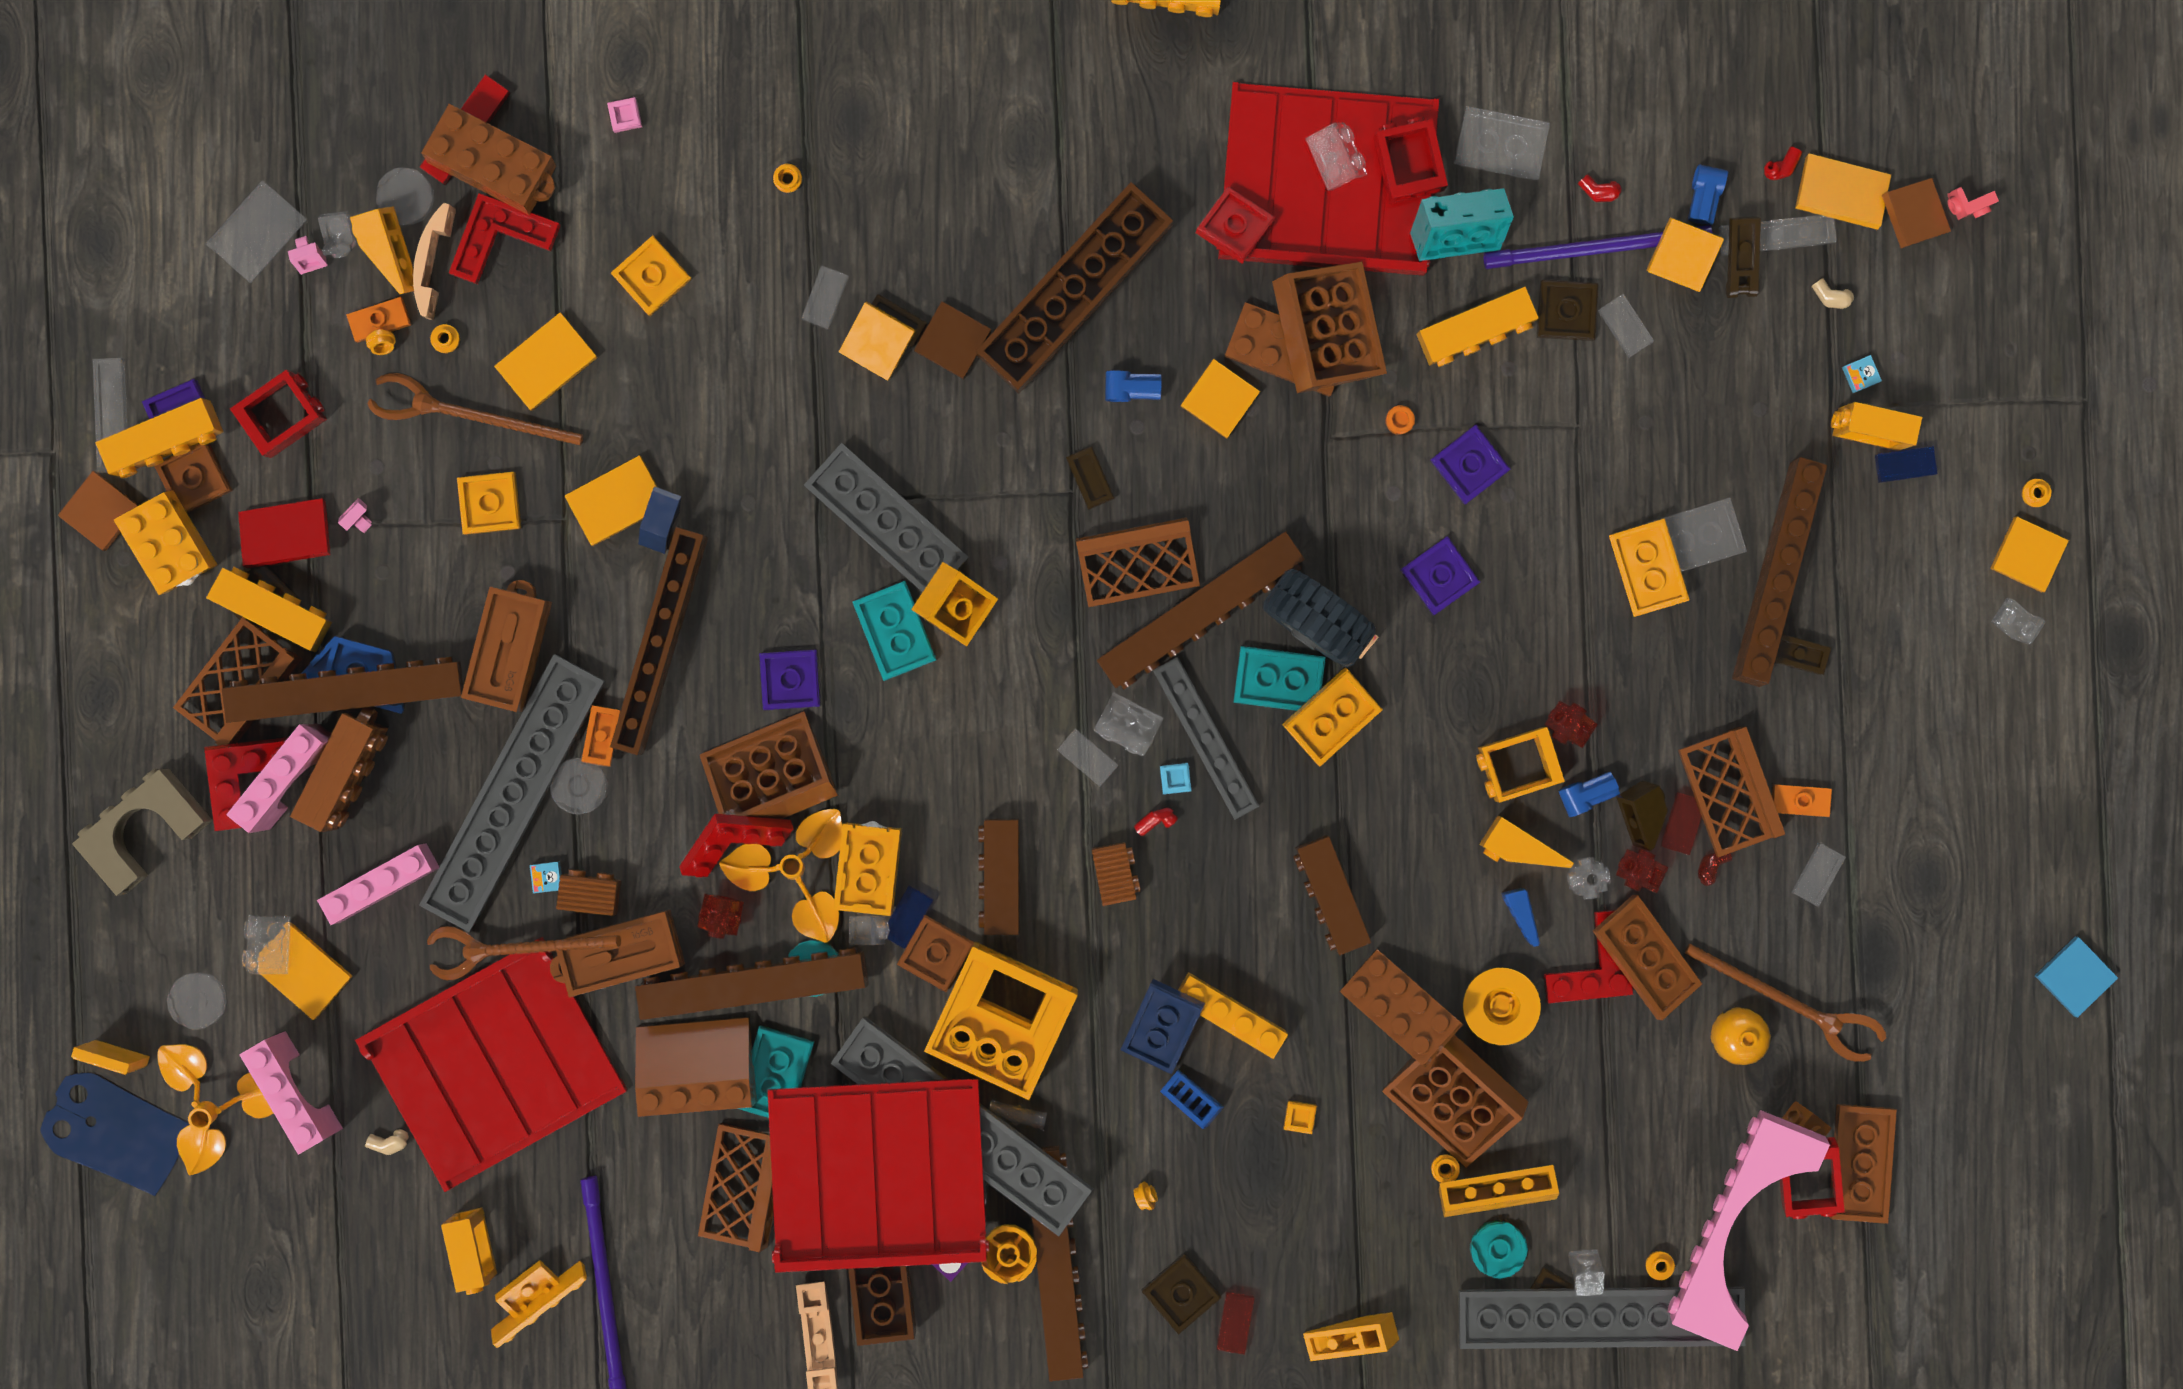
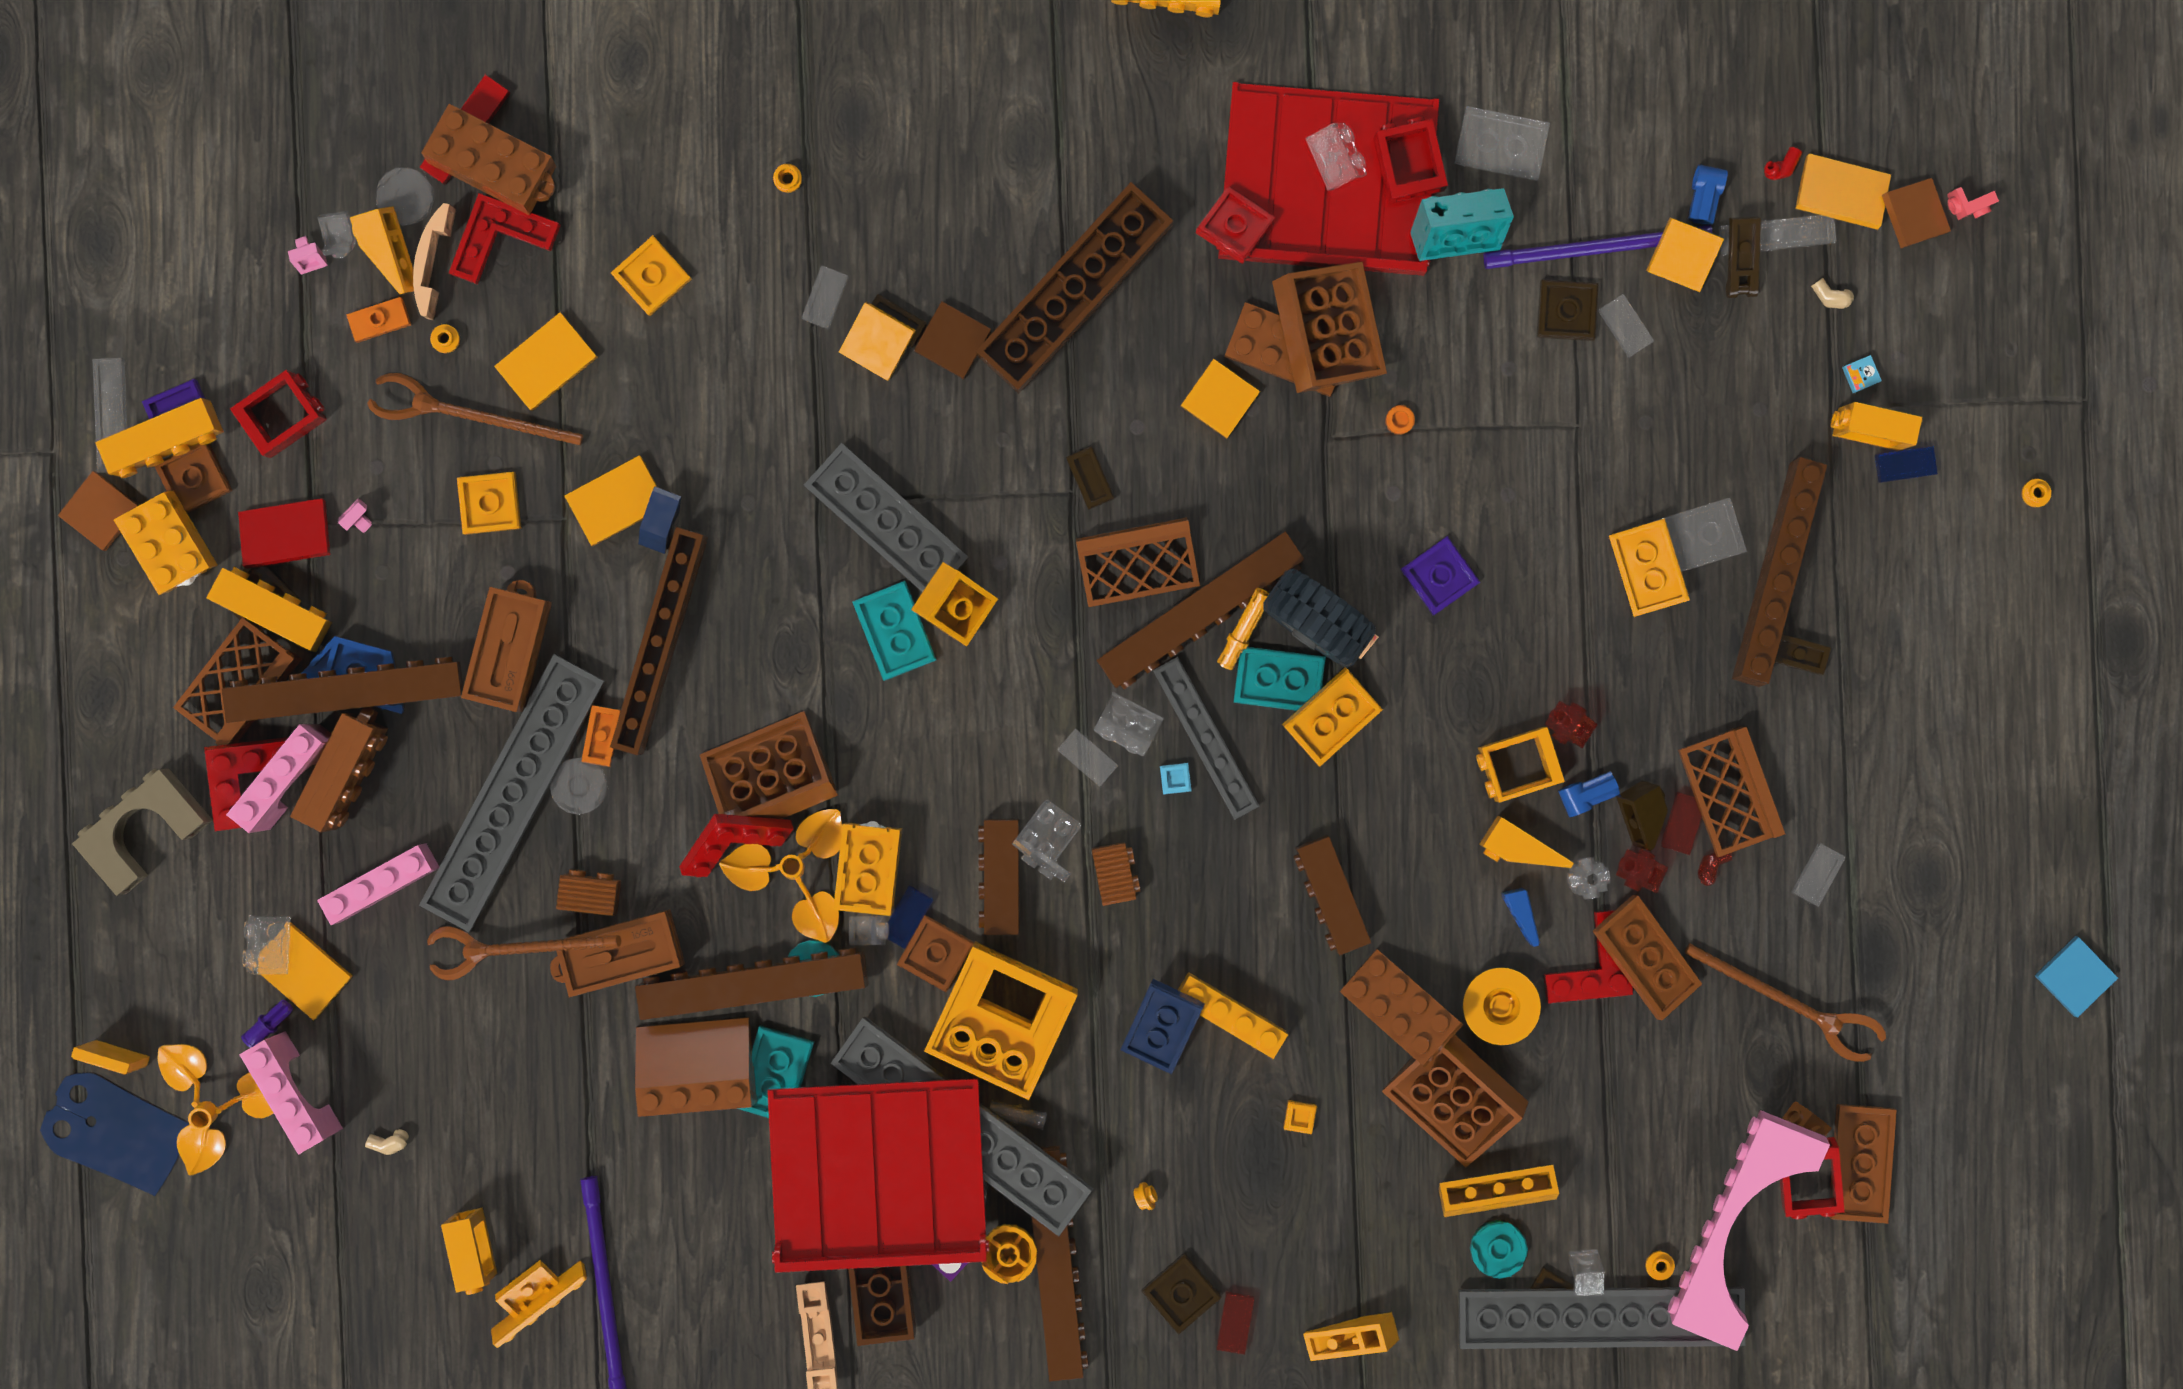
clear tile [167,972,227,1030] -> none
clear piece [205,180,307,283] -> none
red container [355,937,628,1192] -> none
light orange plate [366,329,396,355] -> none
medium azure tile [530,861,561,893] -> none
bright pink tile [607,97,642,133] -> none
clear red brick [697,894,744,939] -> none
dark orange fence [698,1123,774,1252] -> none
dark purple tile [759,650,821,710] -> none
blue piece [1105,371,1161,402] -> none
red arm [1134,807,1178,836] -> none
blue slope [1160,1070,1224,1129] -> none
light orange brick [1416,287,1538,367] -> none
dark purple tile [1430,425,1511,505] -> none
light orange plate [1431,1154,1460,1183] -> none
red arm [1578,174,1621,202] -> none
light orange cylinder [1711,1007,1771,1065] -> none
orange plate [1772,784,1832,817] -> none
light orange tile [1990,517,2069,592] -> none
clear bracket [1991,598,2045,644] -> none
none -> dark purple axle [241,1000,293,1048]
none -> clear bracket [1012,800,1081,883]
none -> light orange pin [1217,588,1269,670]

